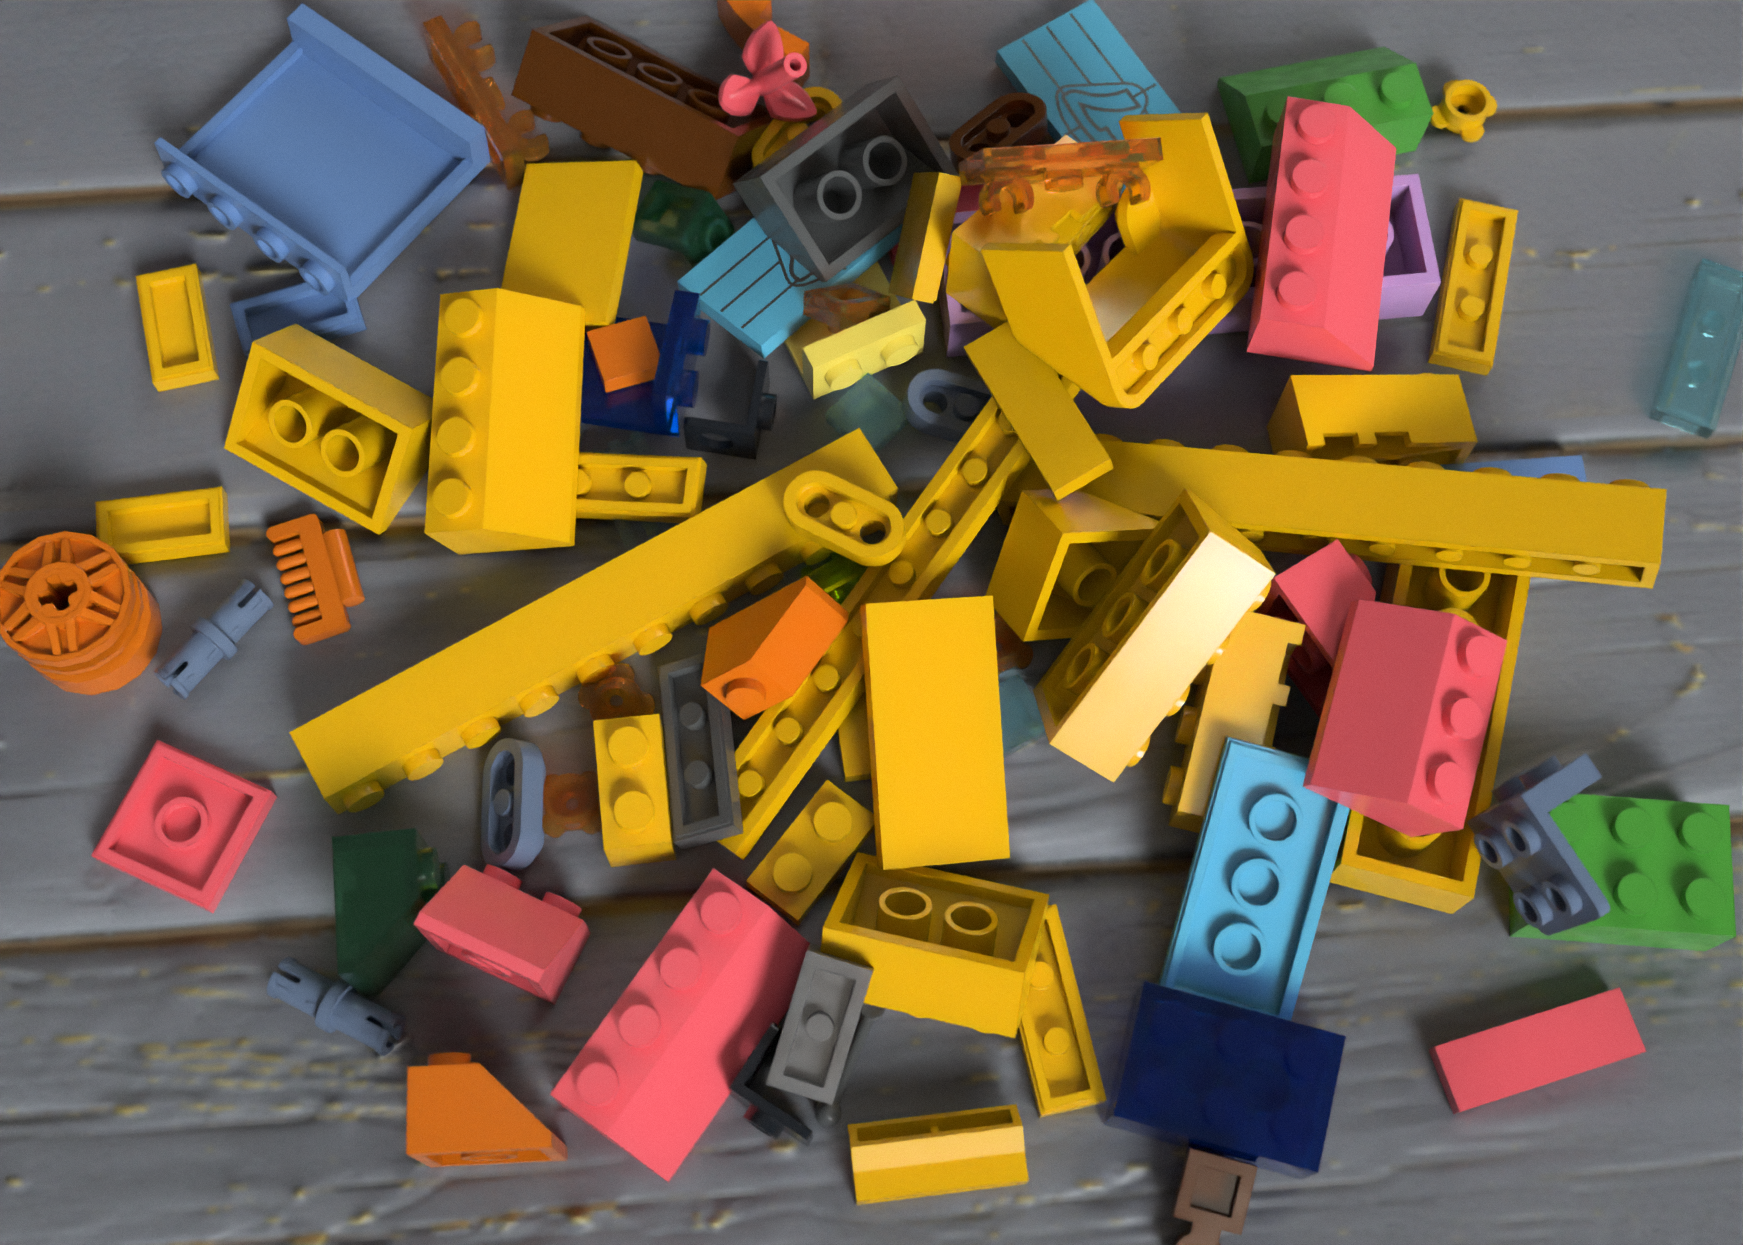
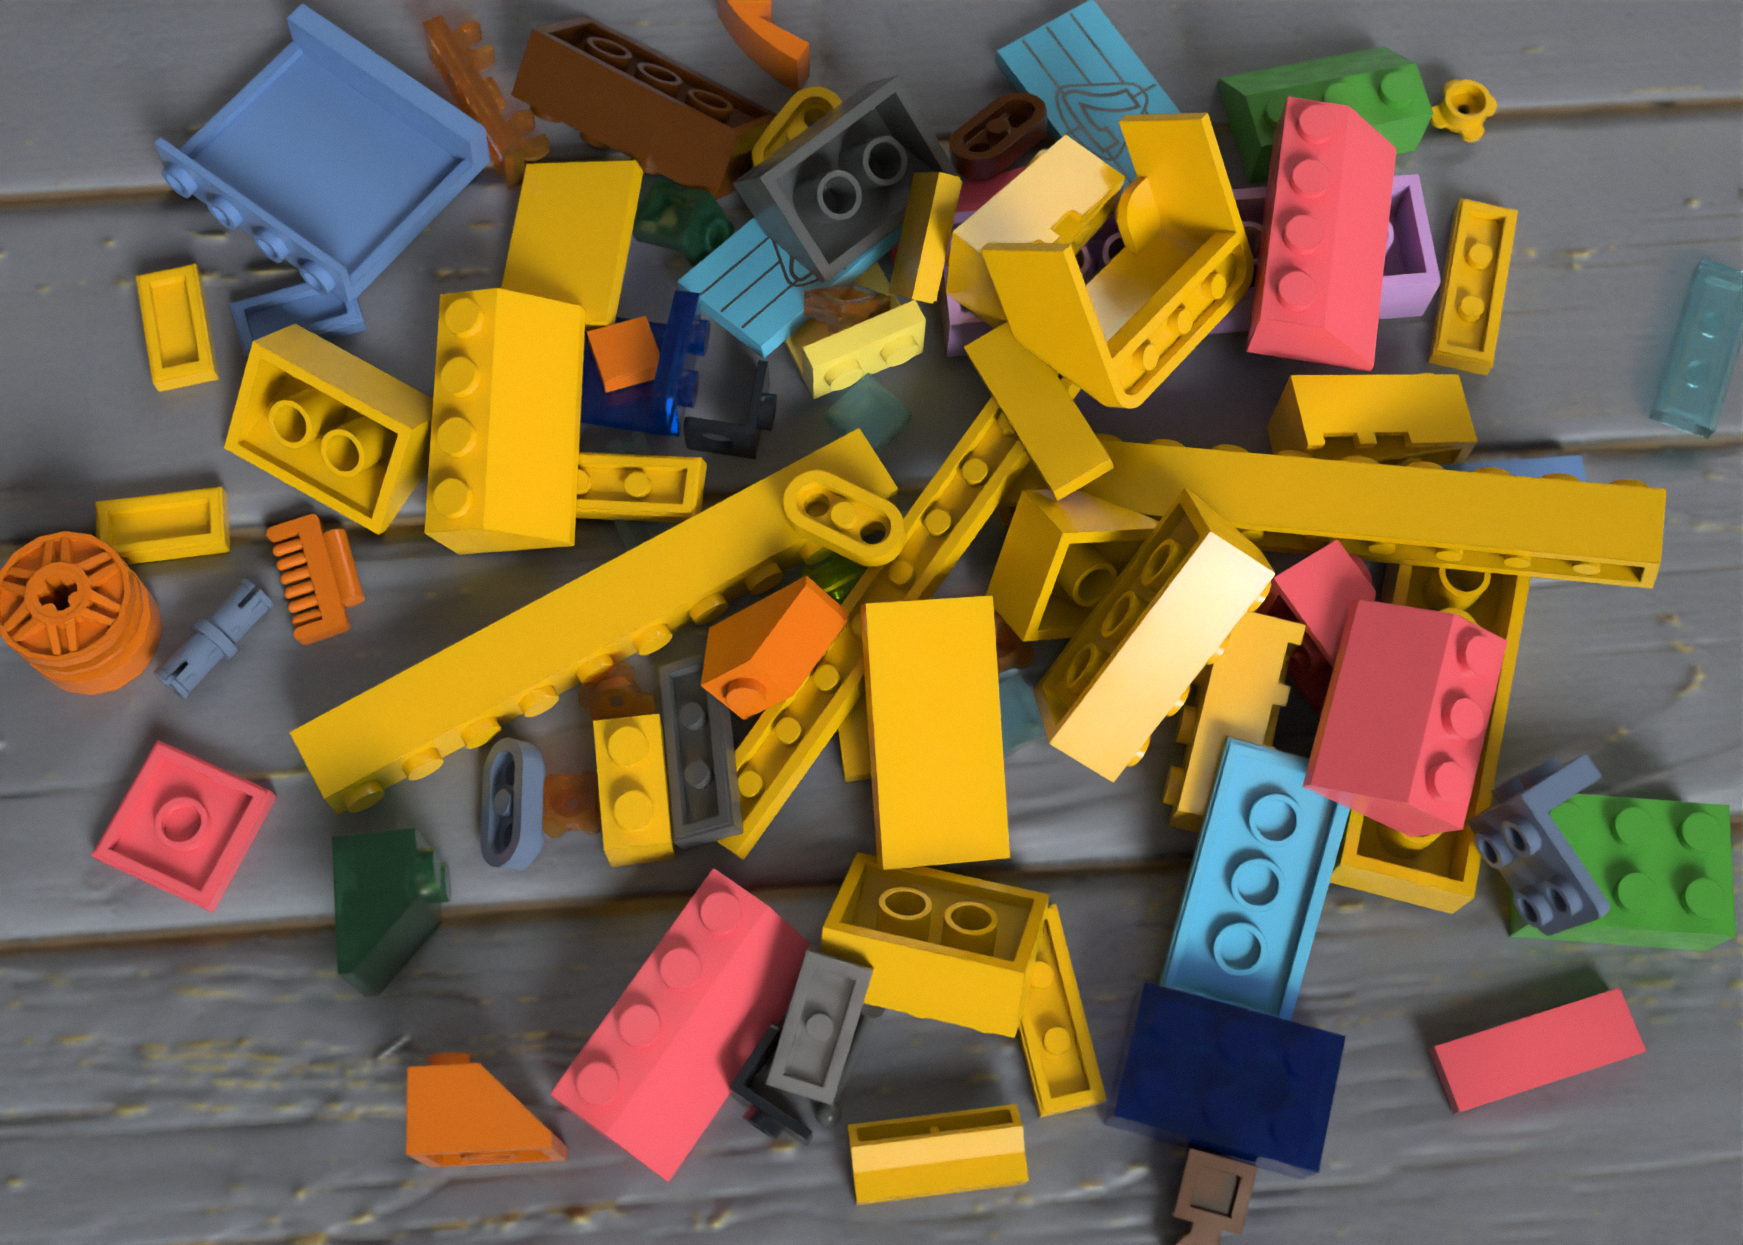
sand blue pin [266,956,406,1056] -> none
coral slope [413,864,591,1005] -> none
coral plant [718,20,817,122] -> none
yellow plate [746,779,875,926] -> none
sand blue plate [903,369,992,443] -> none
clear orange plate [958,137,1163,217] -> none

